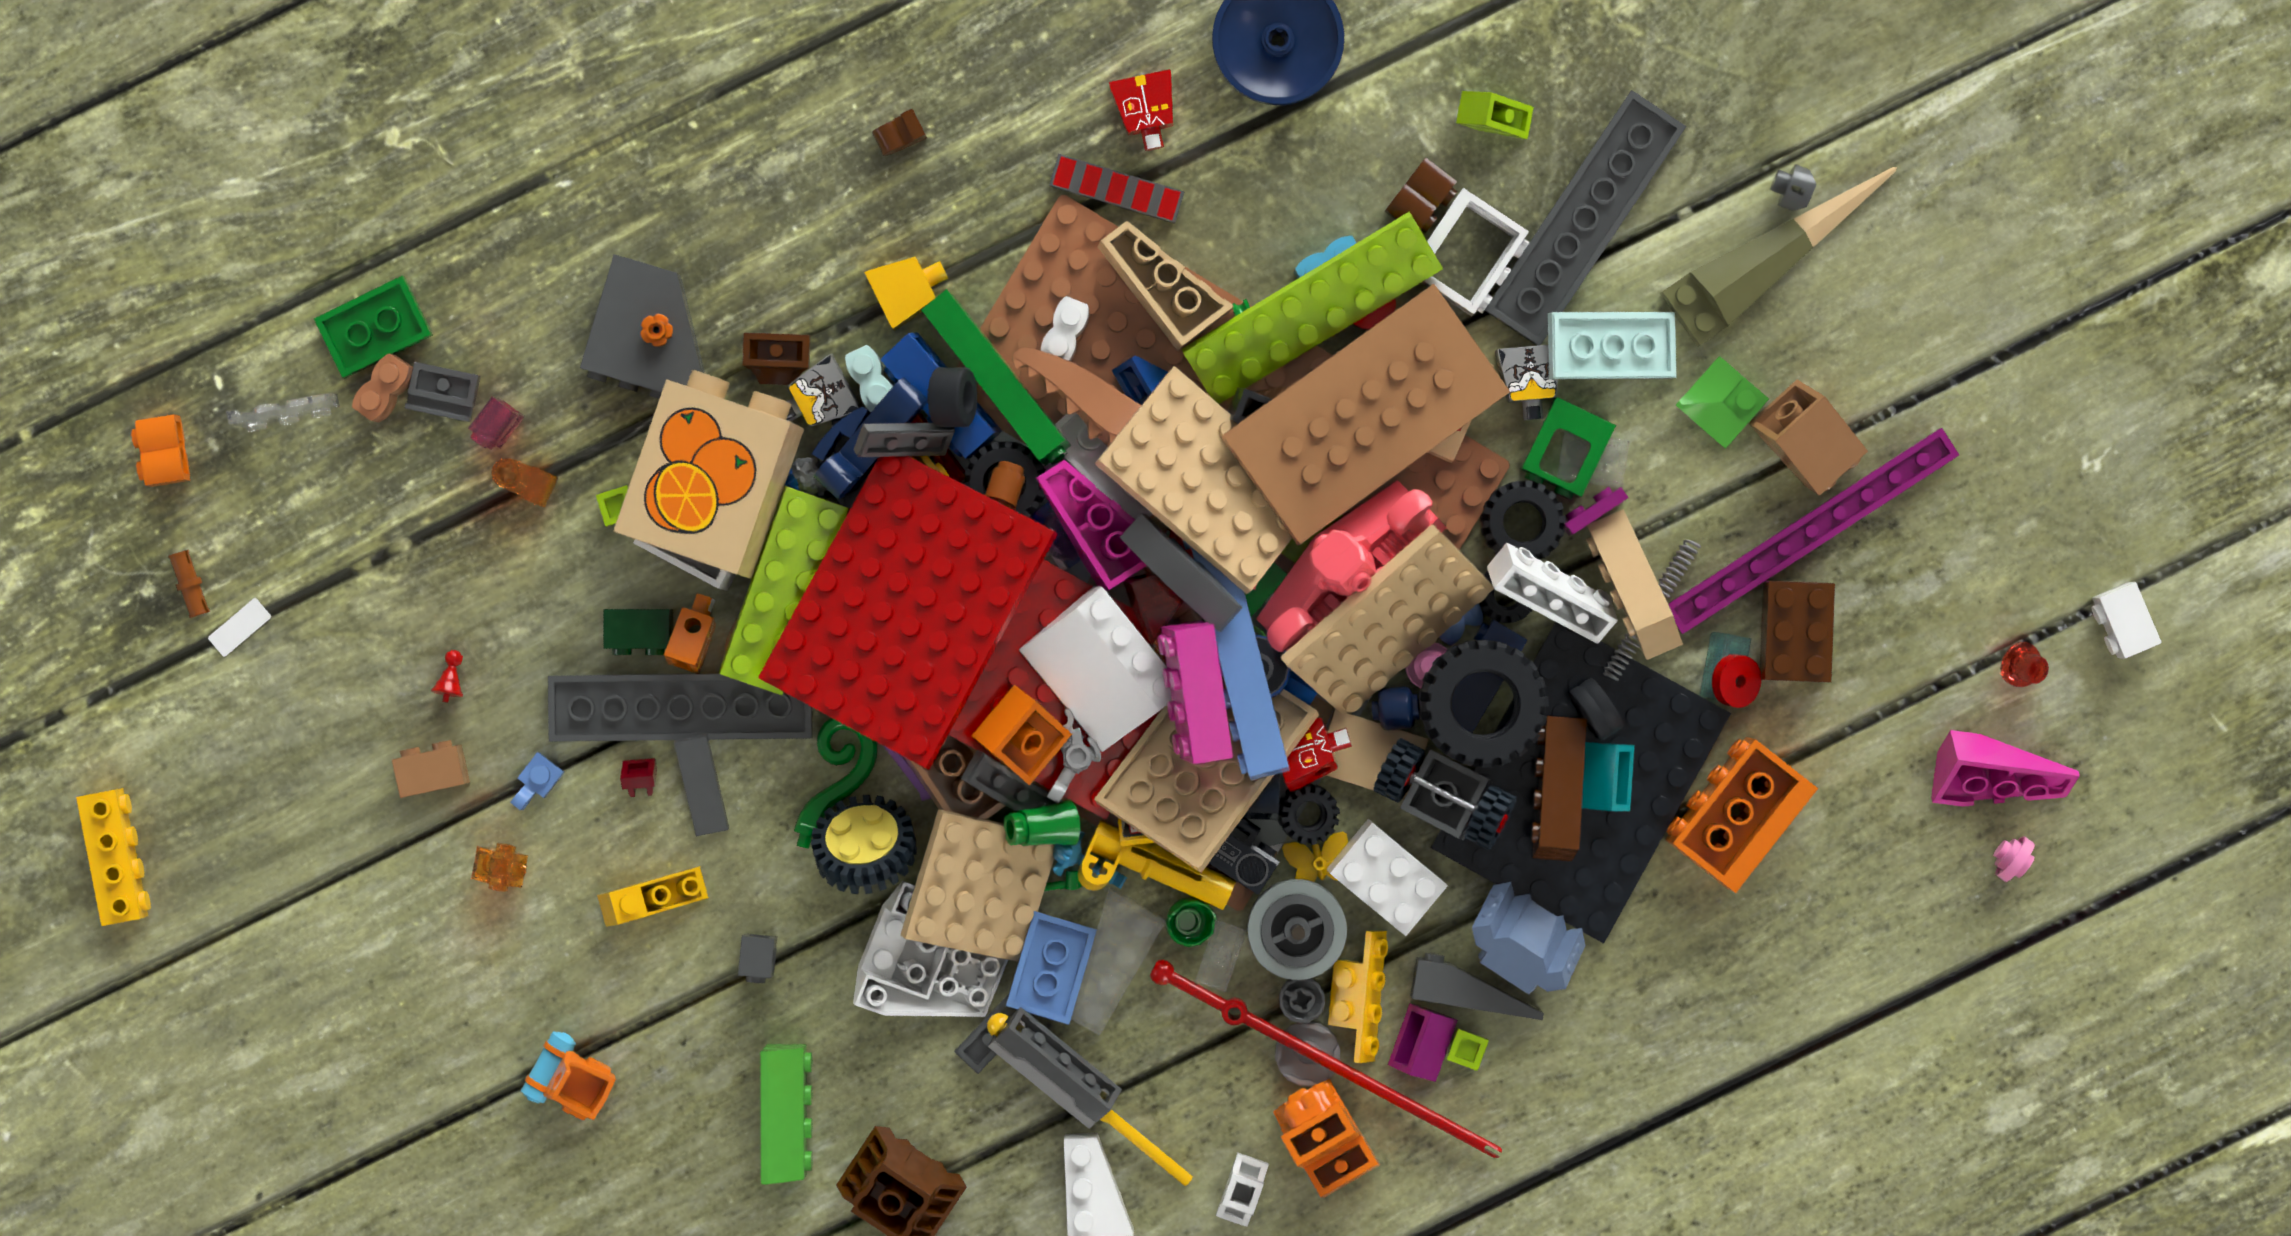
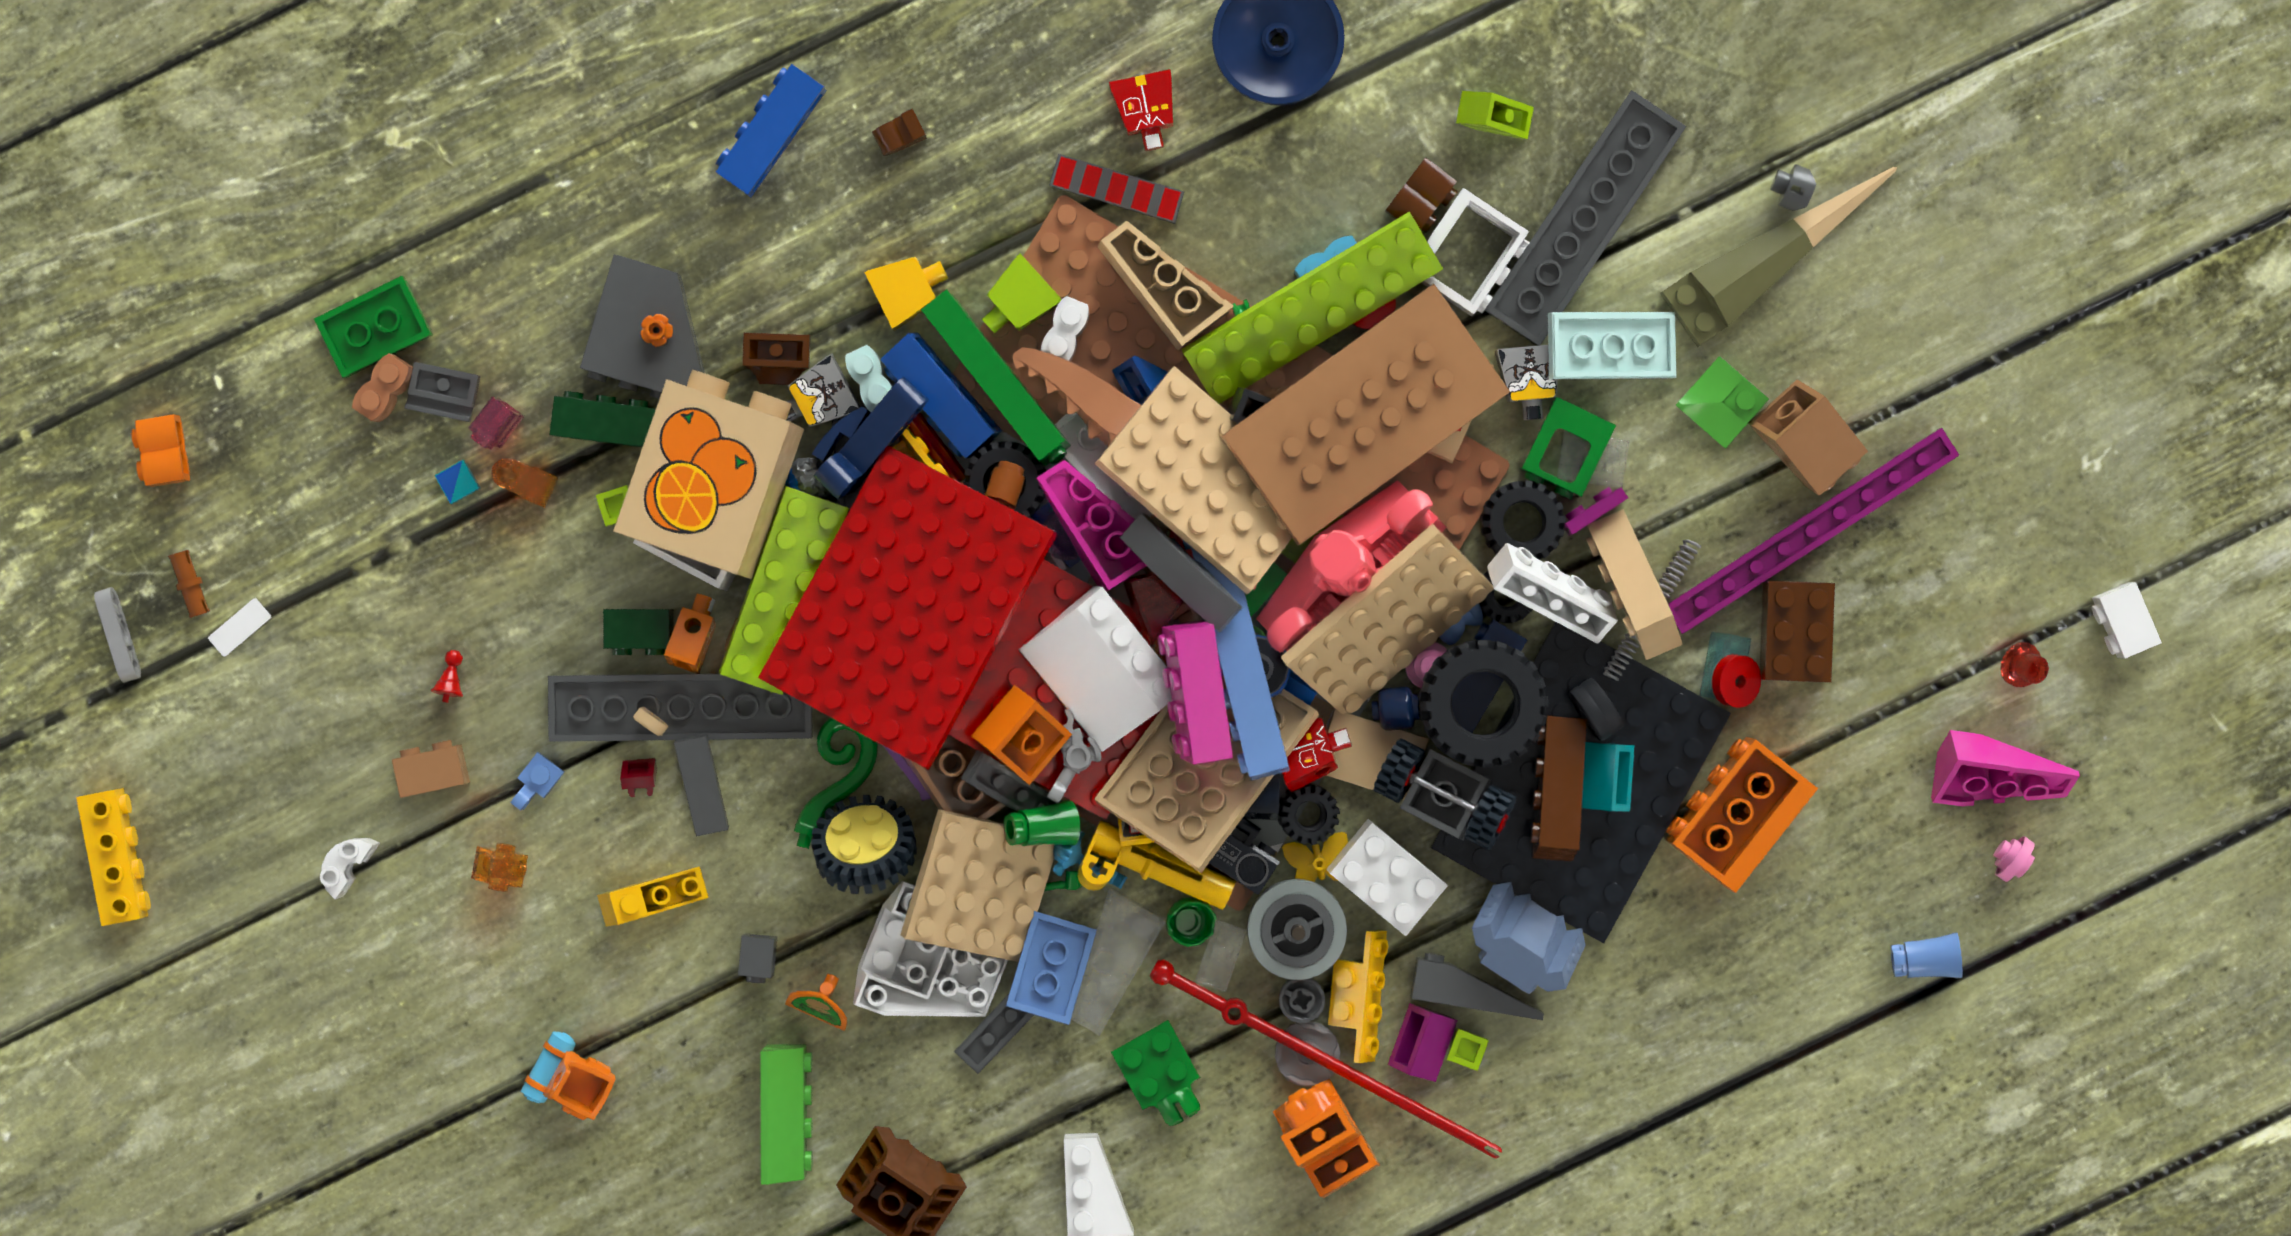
clear wing [226,393,340,432] -> none
dark grey tile [854,423,955,457] -> none
black tyre [928,367,977,427] -> none
piece [987,1007,1193,1186] -> none
white brick [1216,1152,1269,1227] -> none
none -> light grey beam [94,587,141,683]
none -> white cylinder [320,838,380,900]
none -> tile [435,460,481,505]
none -> dark green brick [549,391,656,447]
none -> tan tile [633,707,669,736]
none -> blue brick [716,64,827,198]
none -> shield [785,974,848,1031]
none -> lime torso [982,253,1062,334]
none -> green plate [1111,1020,1201,1126]
none -> medium blue plant [1891,932,1963,978]

